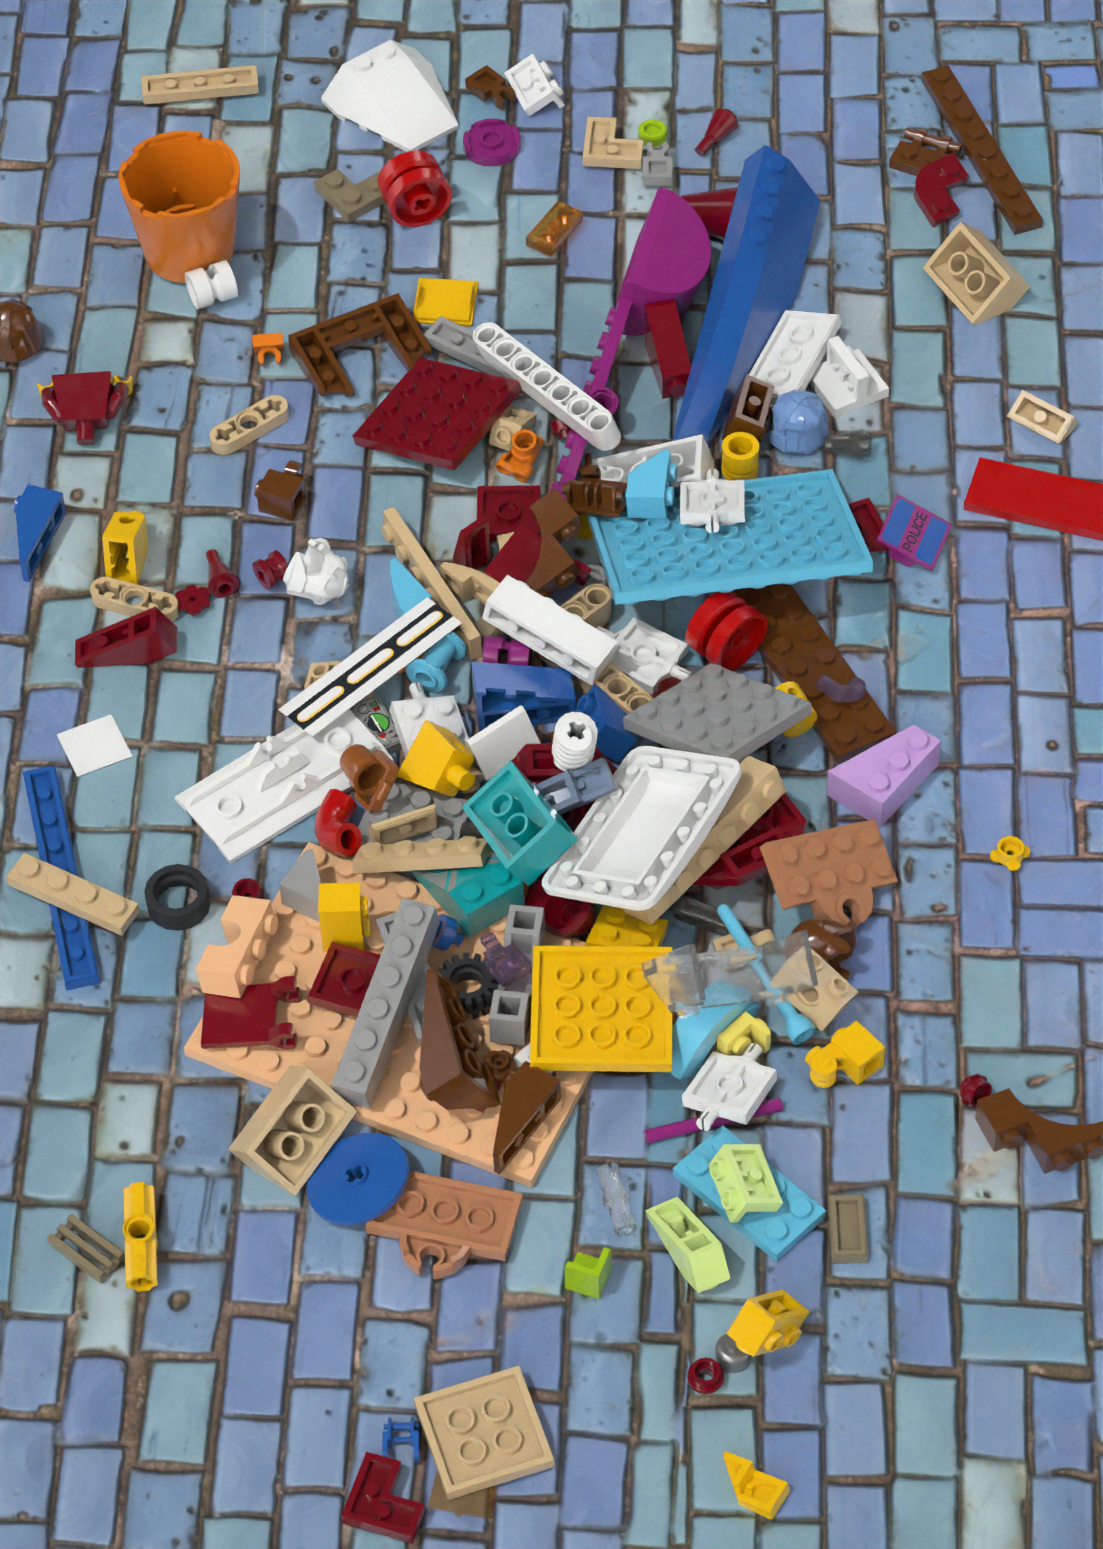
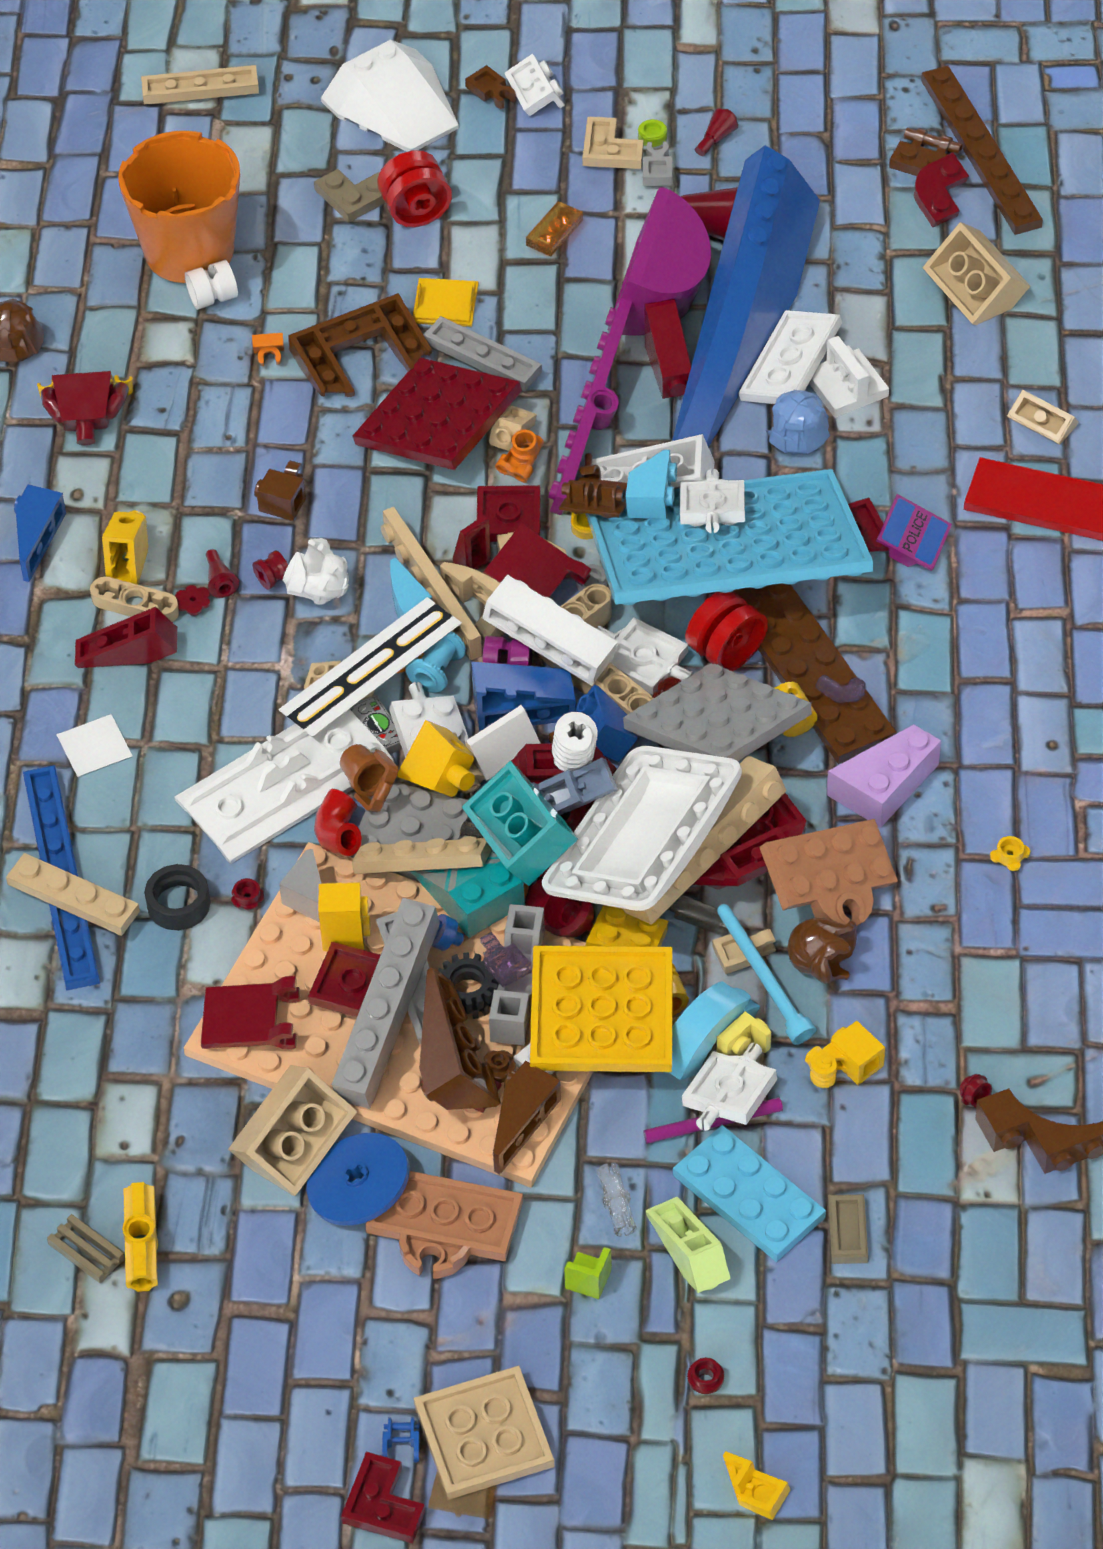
light nougat arch [196,895,278,998] -> none
tan beam [209,395,289,455] -> none
tan slope [367,804,438,844] -> none
magenta tile [463,119,521,166] -> none
white beam [473,322,621,451] -> none
reddish brown arch [525,488,582,598] -> none
dark red plate [550,419,574,439] -> none
clear windscreen [641,930,818,1018] -> none
yellowish green bracket [709,1144,783,1223] -> none
flat silver piece [715,1334,752,1373] -> none
reddish brown brick [721,374,775,442] -> none
yellow piece [721,432,759,480] -> none
yellow brick [726,1289,810,1357] -> none
tan brick [771,945,858,1032] -> none
clear smoke cone [825,429,872,460] -> none

